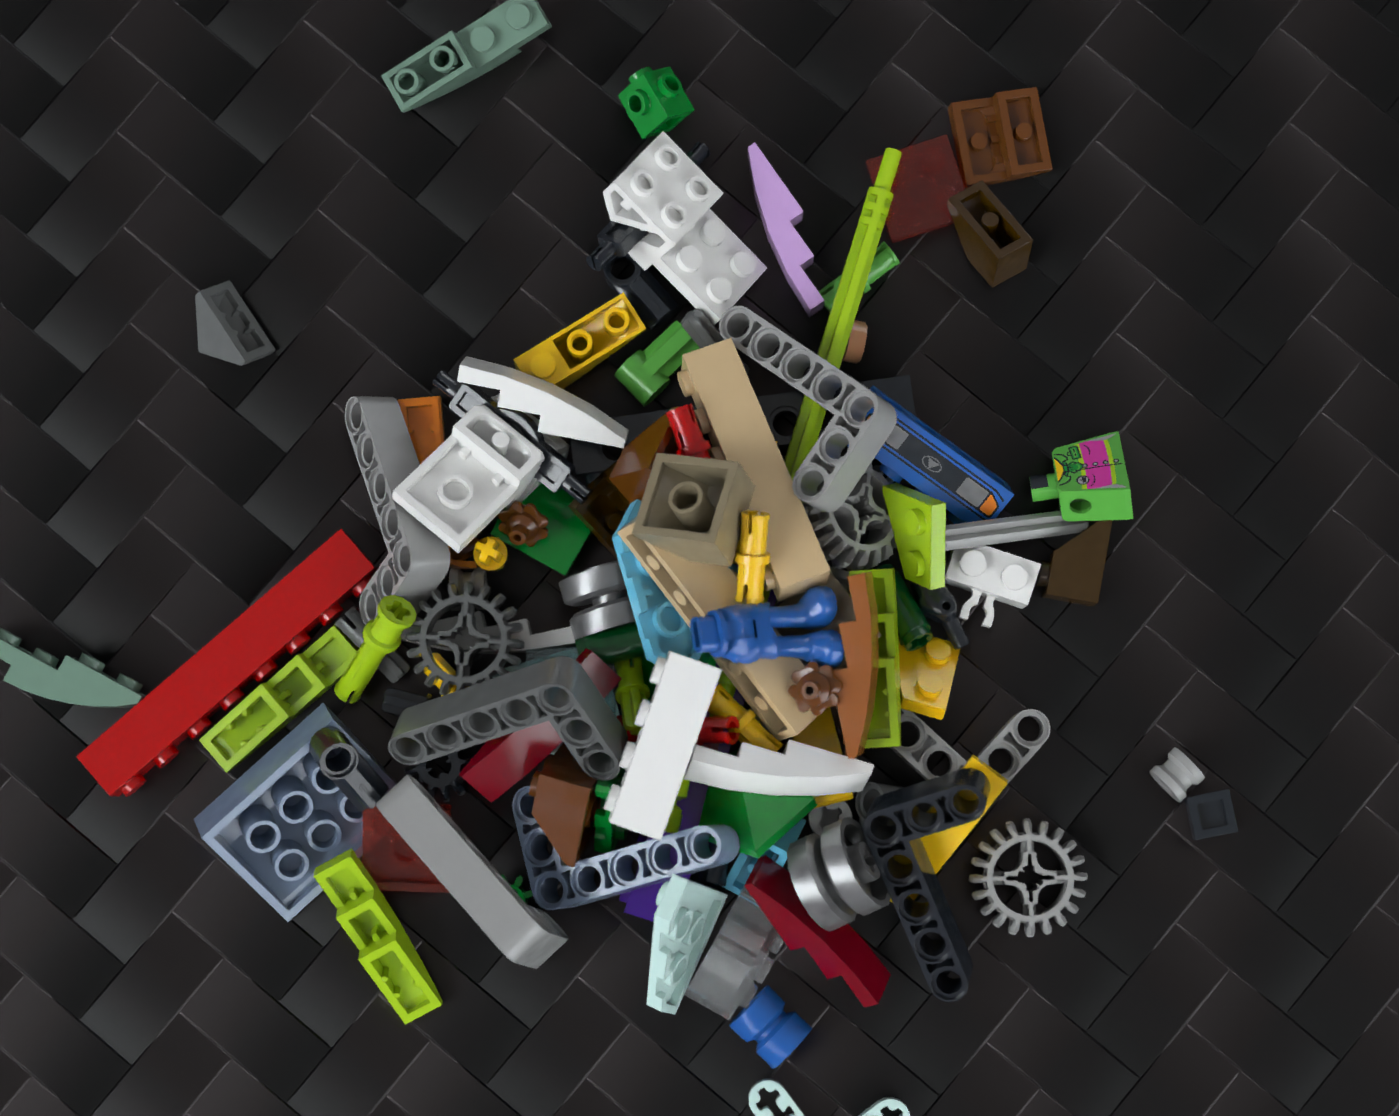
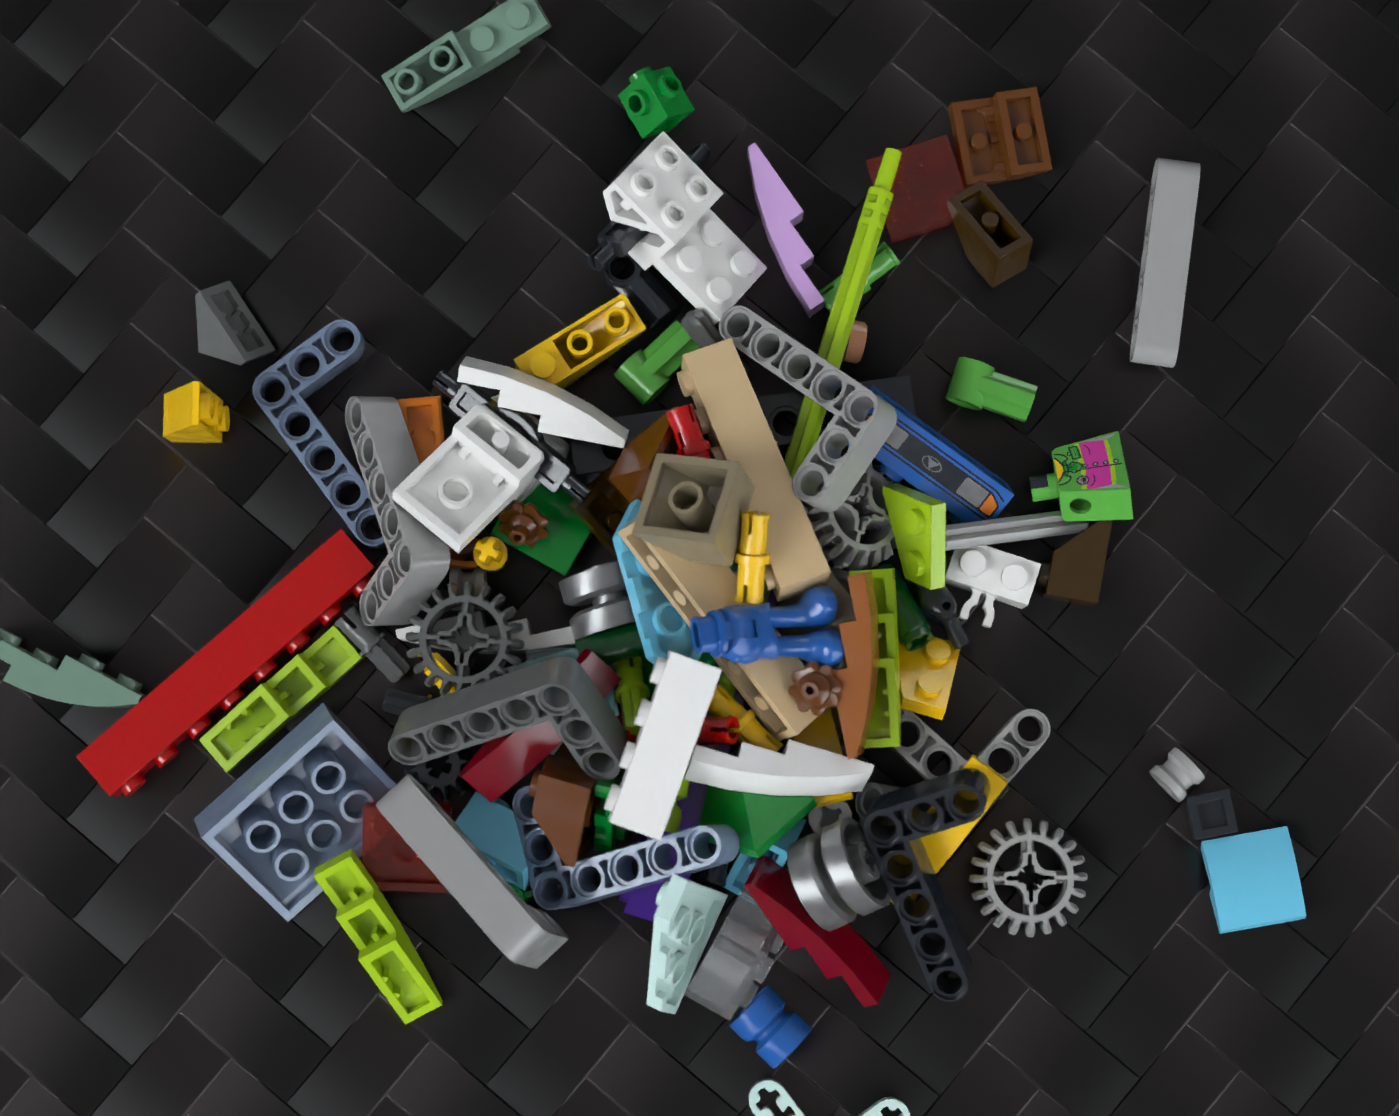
black piece [309,727,389,812] -> none
lime pin [334,595,417,704] -> none
none -> yellow slope [163,381,230,443]
none -> sand blue beam [252,319,387,550]
none -> medium azure slope [455,792,529,891]
none -> bright green piece [945,357,1038,422]
none -> light grey beam [1130,158,1201,368]
none -> medium azure slope [1200,826,1306,934]

